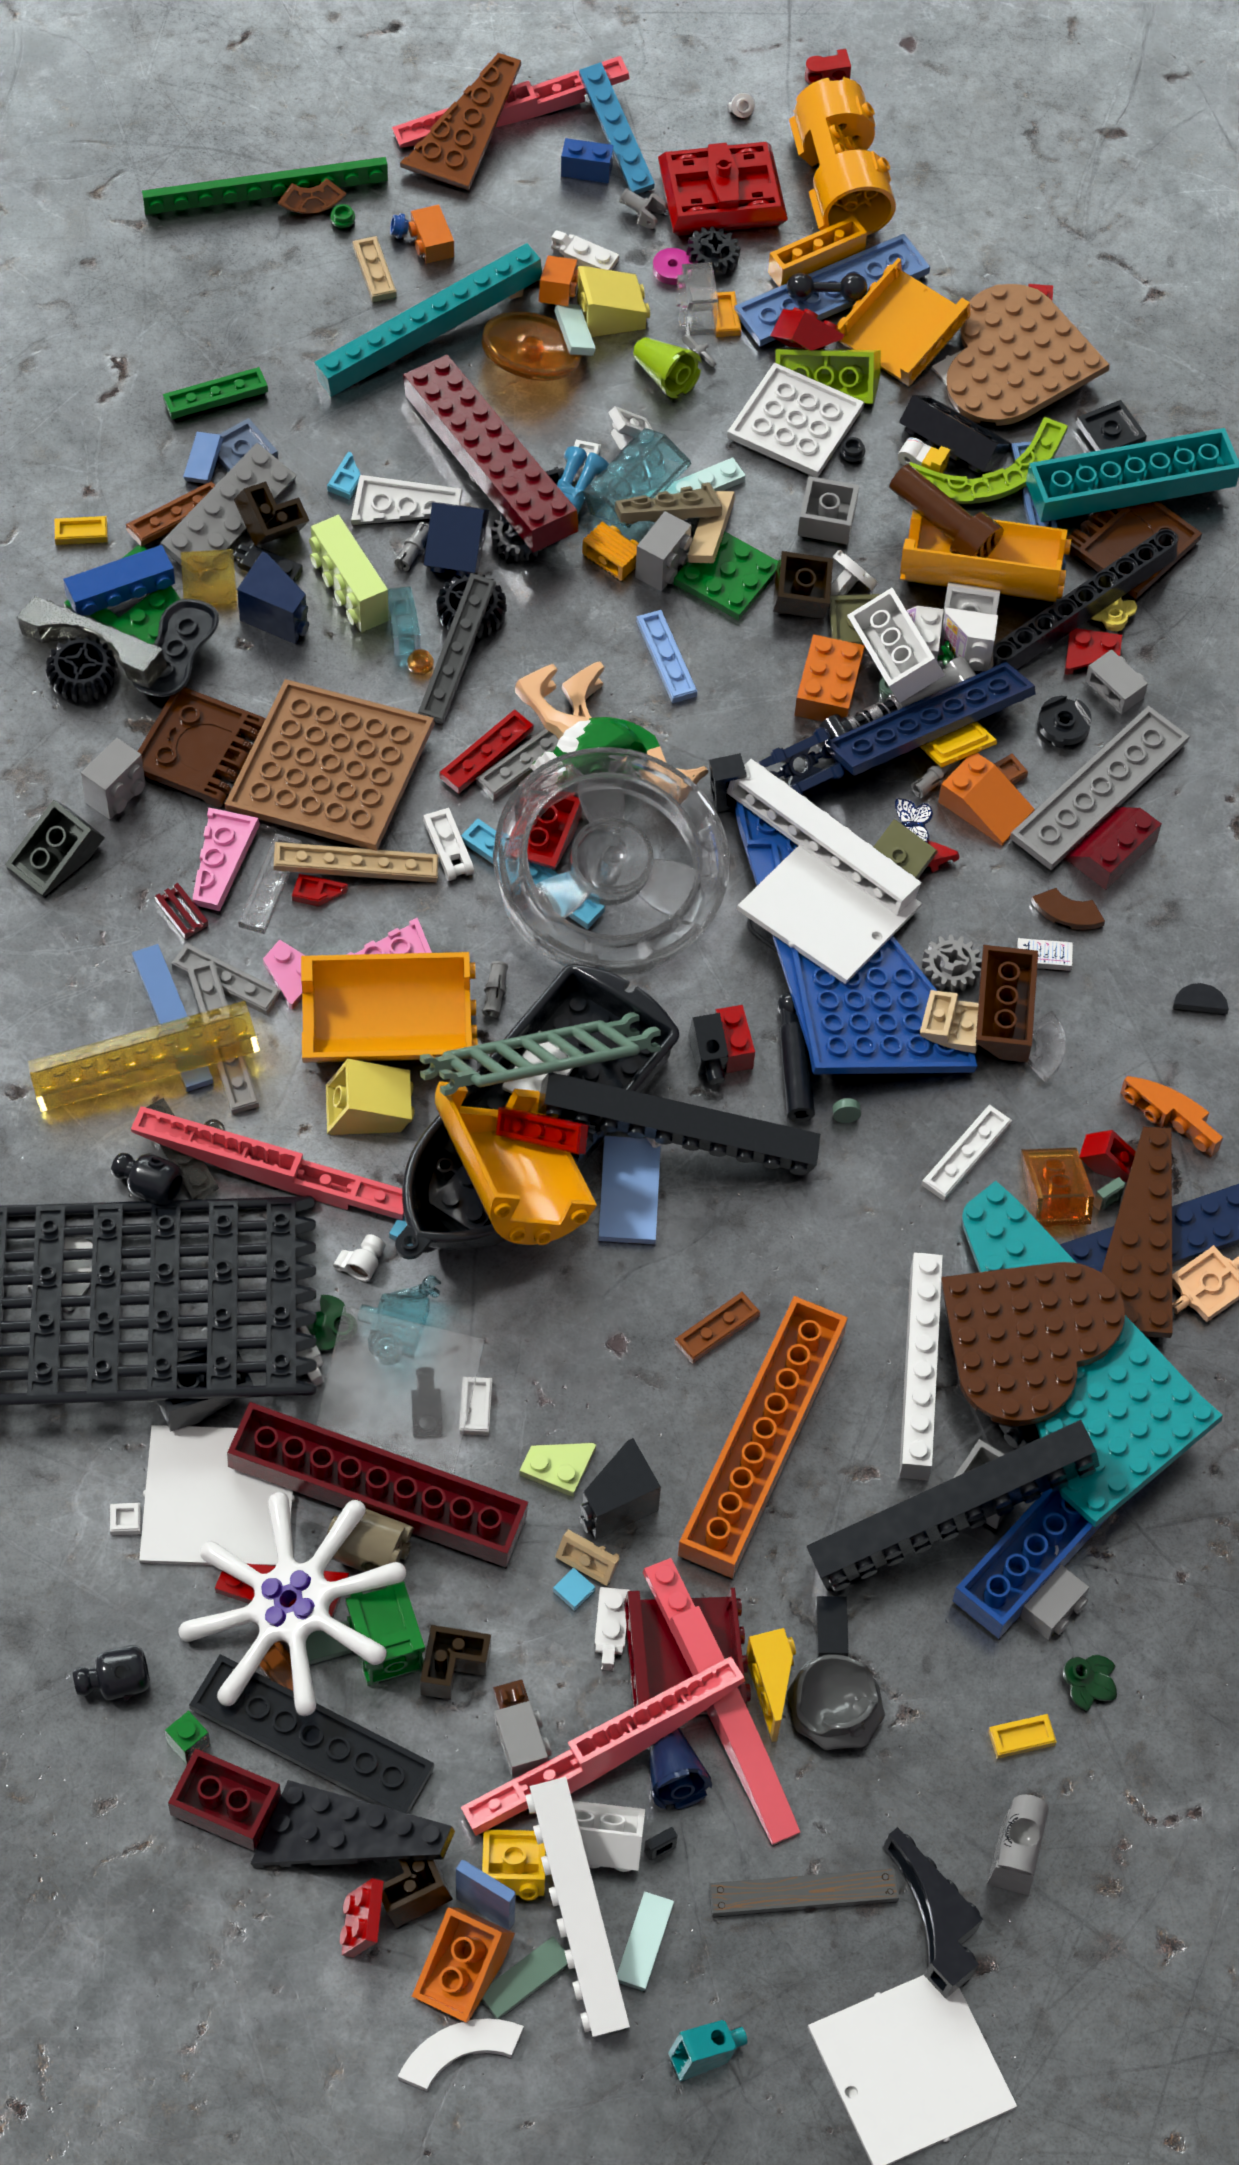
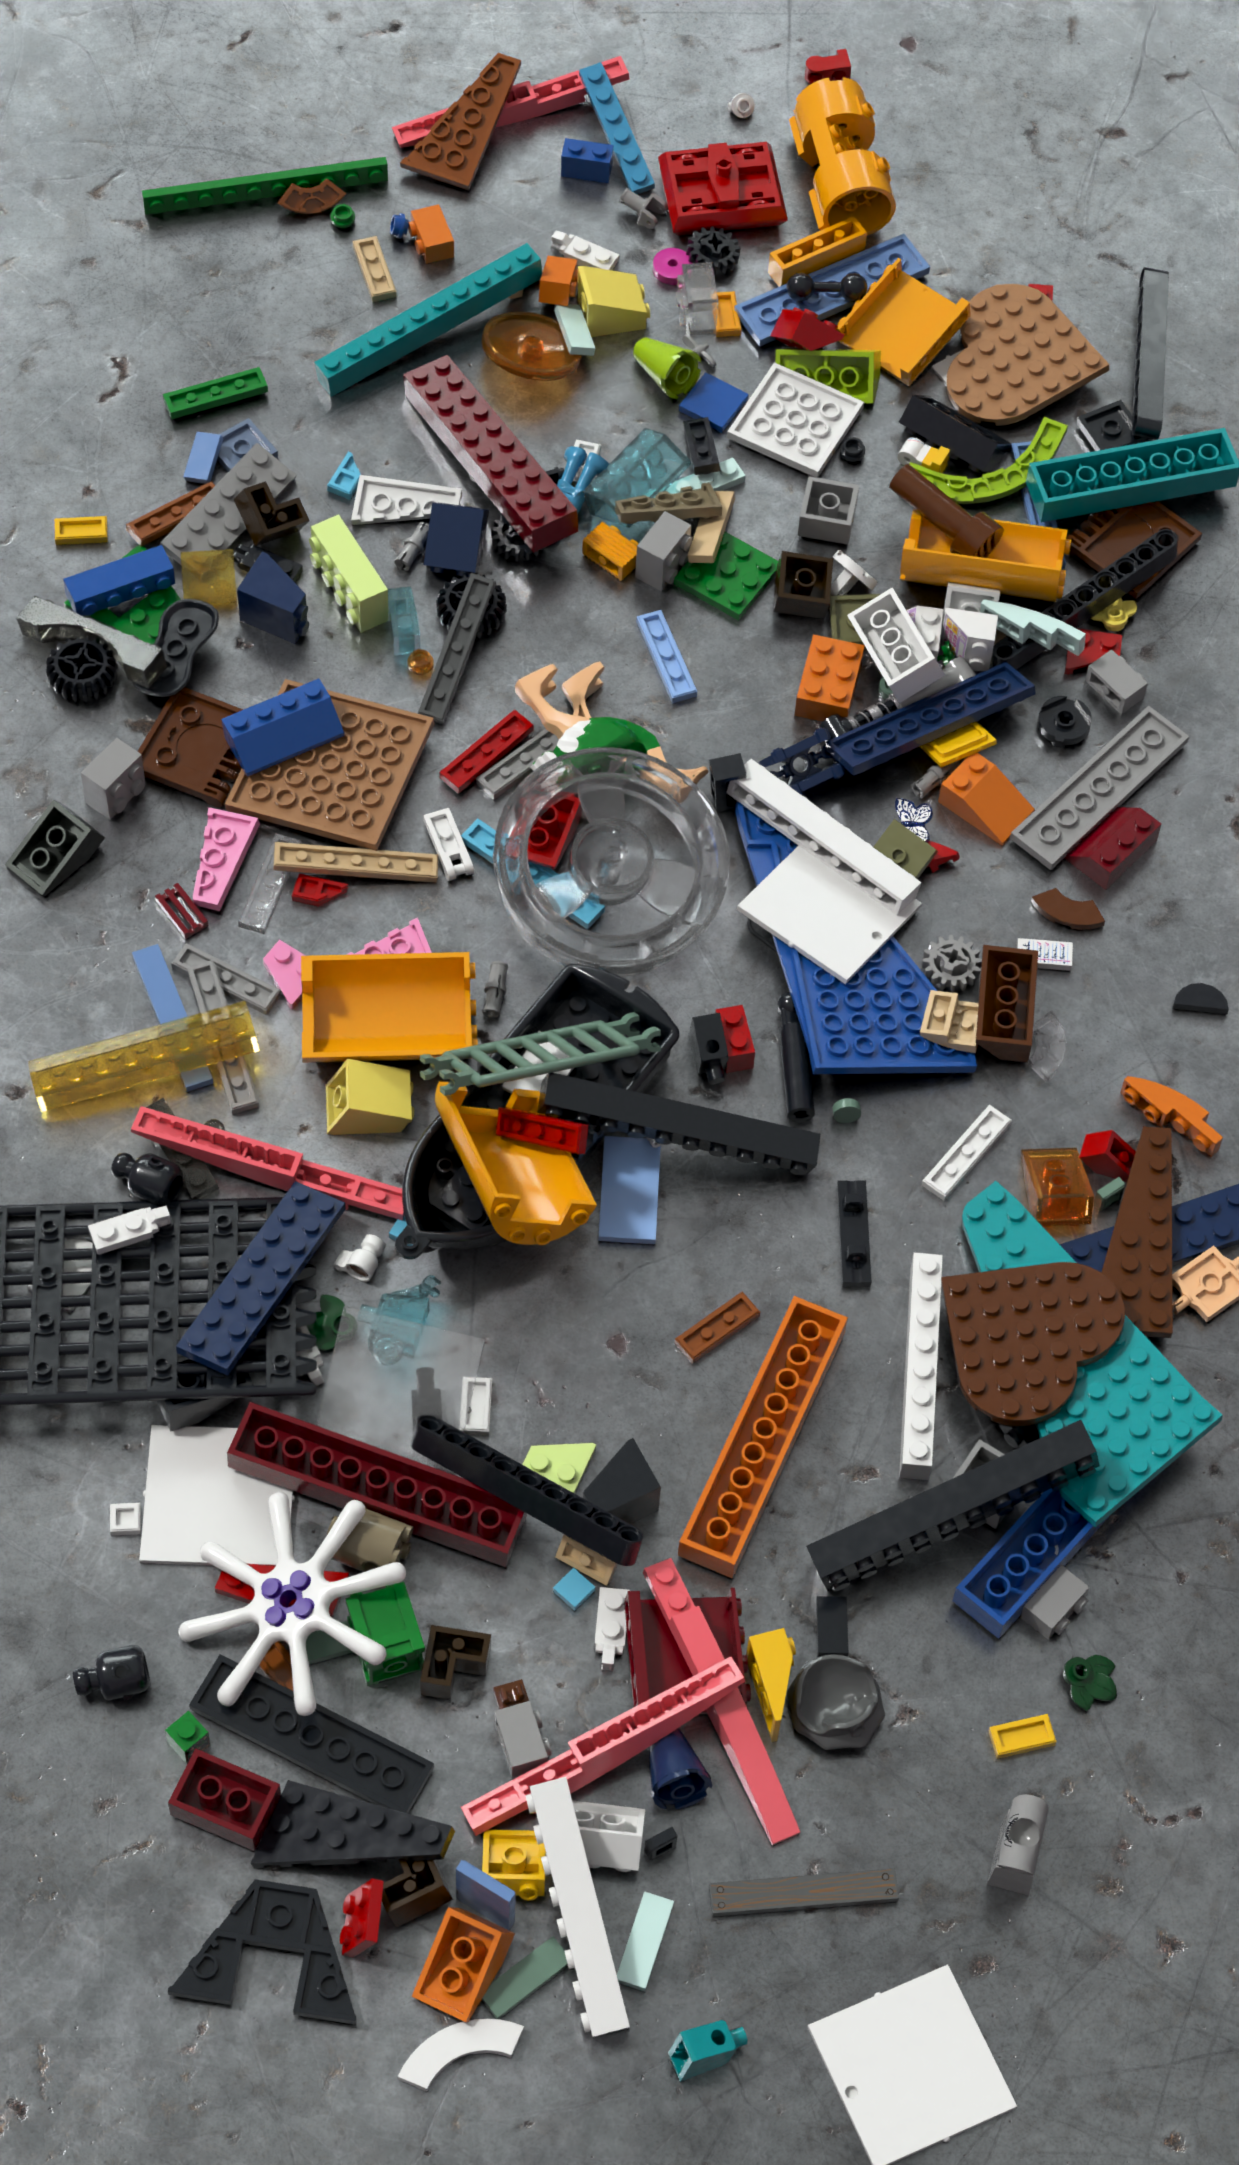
white slope [608,406,657,450] -> none
black arch [883,1827,983,1999] -> none
dark orange tile [994,753,1028,785] -> none
none -> white hinge [88,1206,171,1255]
none -> black wing [168,1879,357,2025]
none -> dark blue plate [176,1181,346,1376]
none -> blue slope [221,678,345,777]
none -> black beam [411,1415,643,1566]
none -> blue tile [679,372,749,433]
none -> black plate [683,417,720,475]
none -> black hinge [837,1180,872,1288]
none -> light aqua slope [980,600,1086,656]
none -> beam [1132,267,1169,440]

